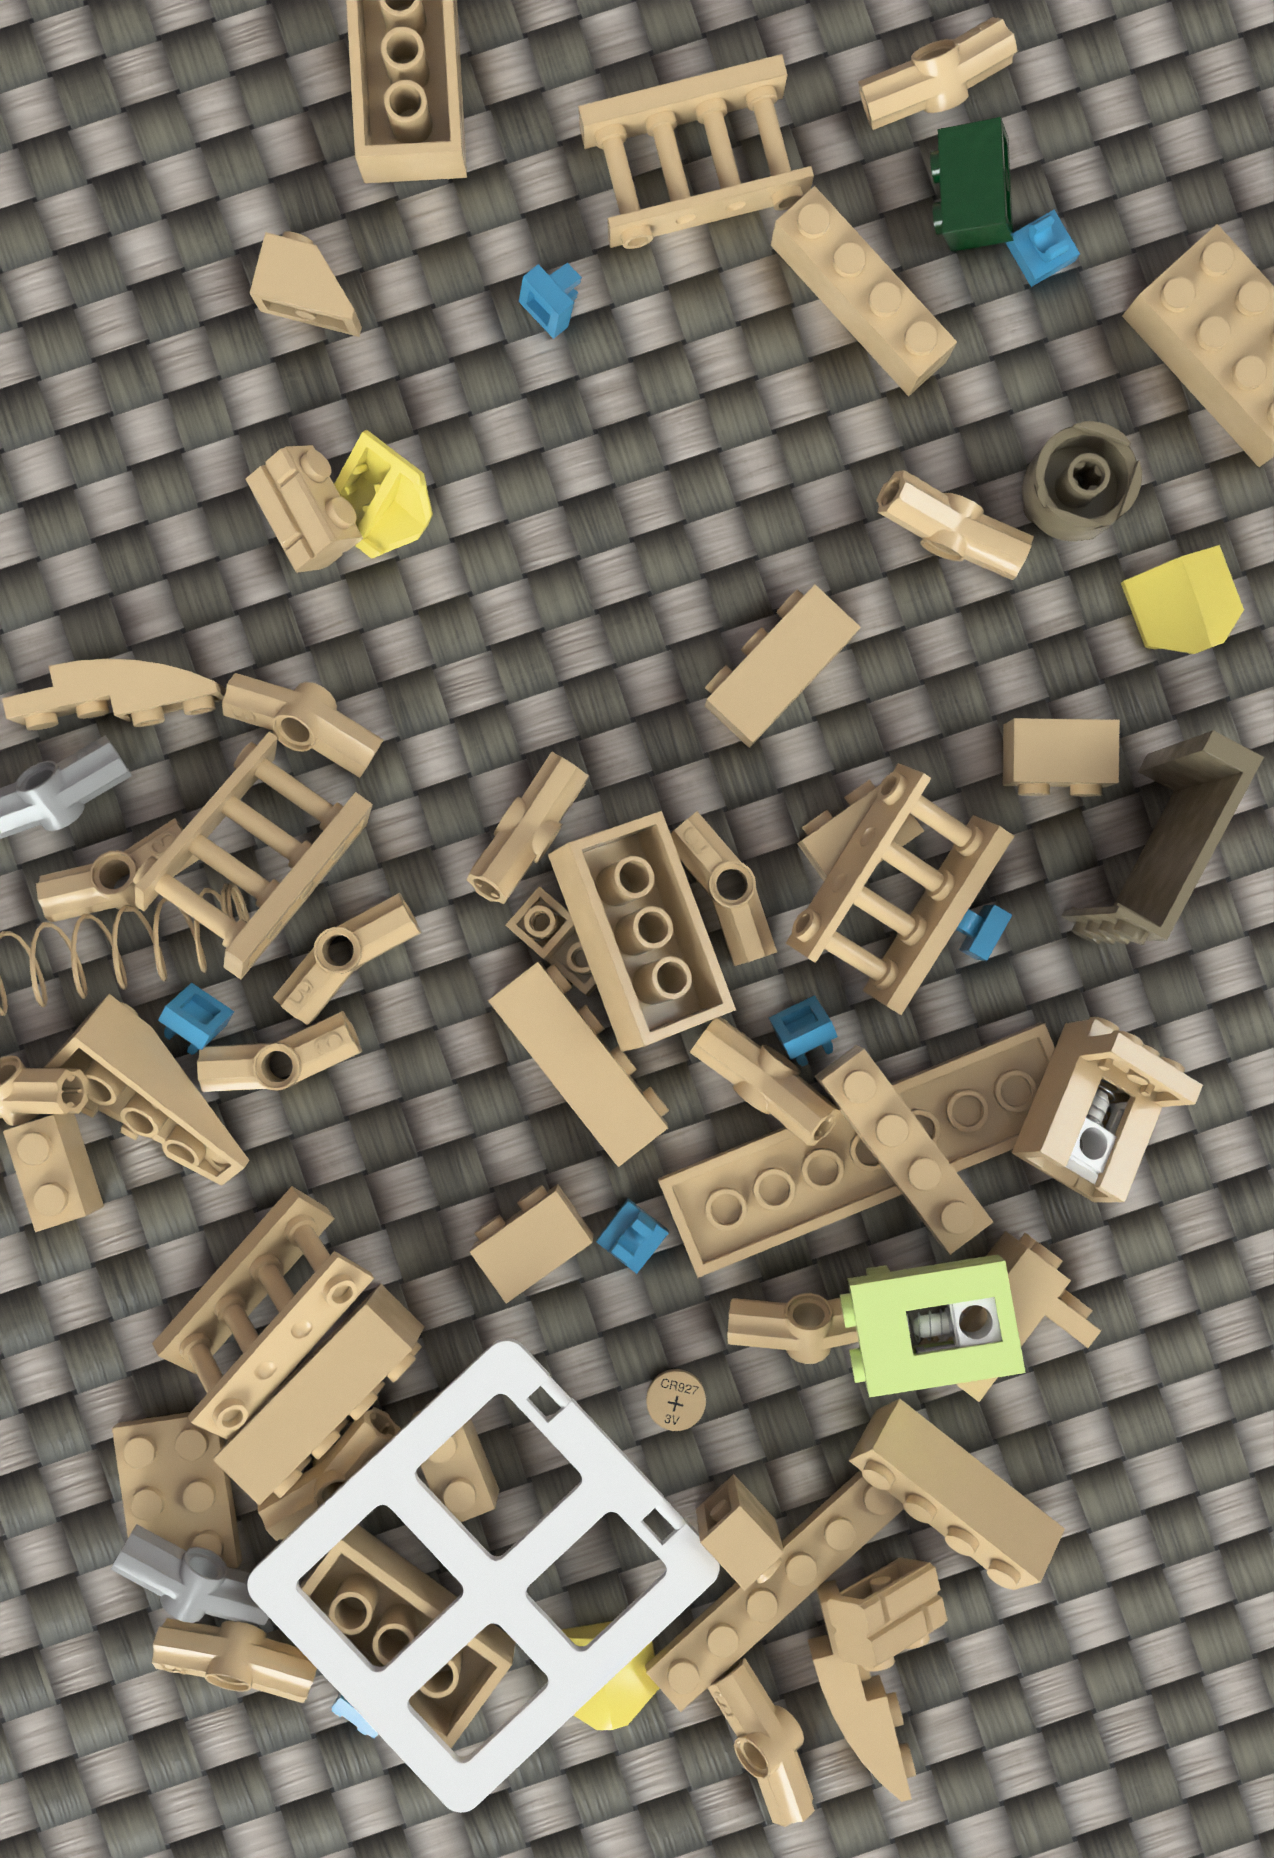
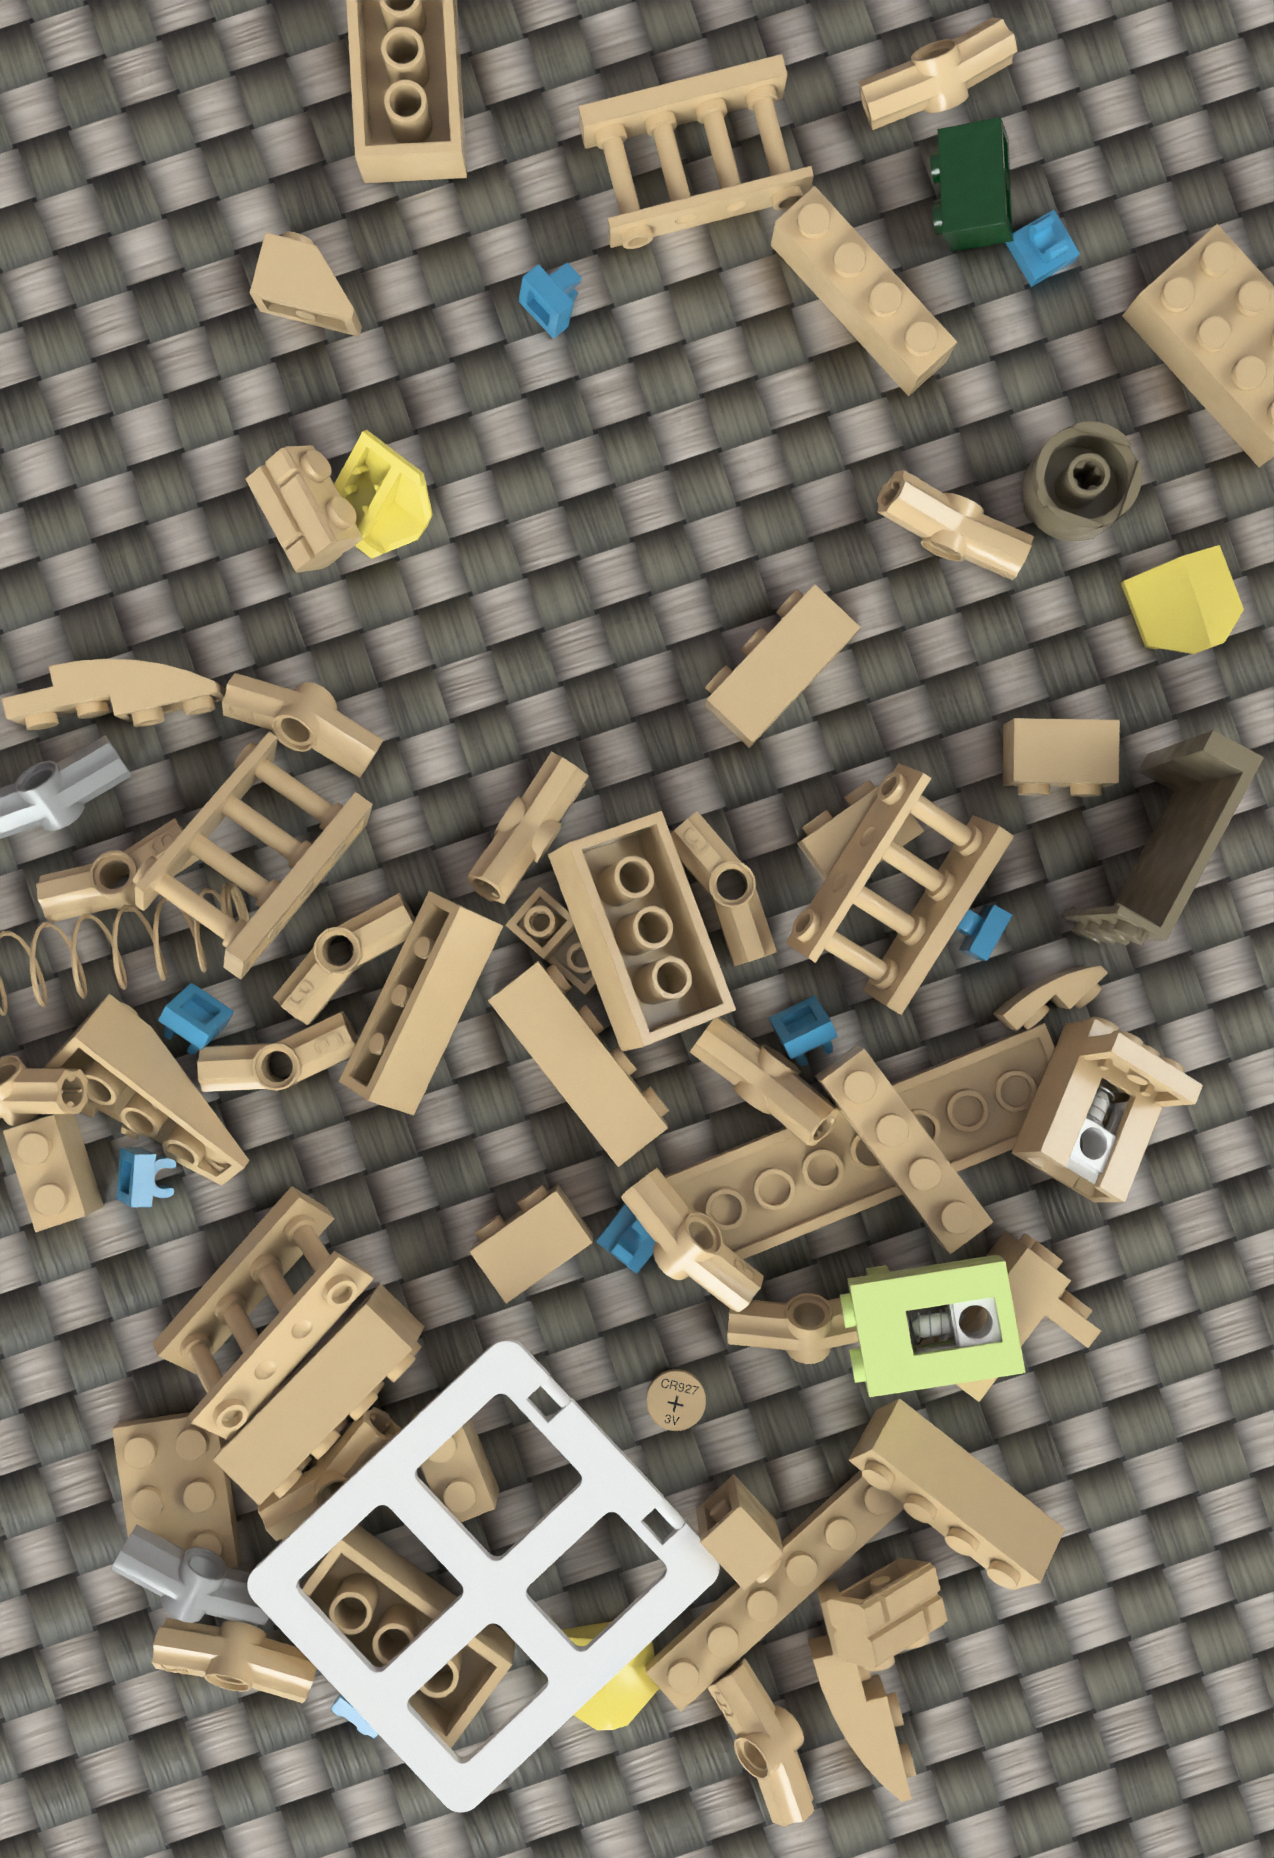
none -> tile [116,1147,176,1207]
none -> tan brick [339,891,503,1116]
none -> tan piece [621,1168,764,1313]
none -> tan slope [992,965,1108,1031]

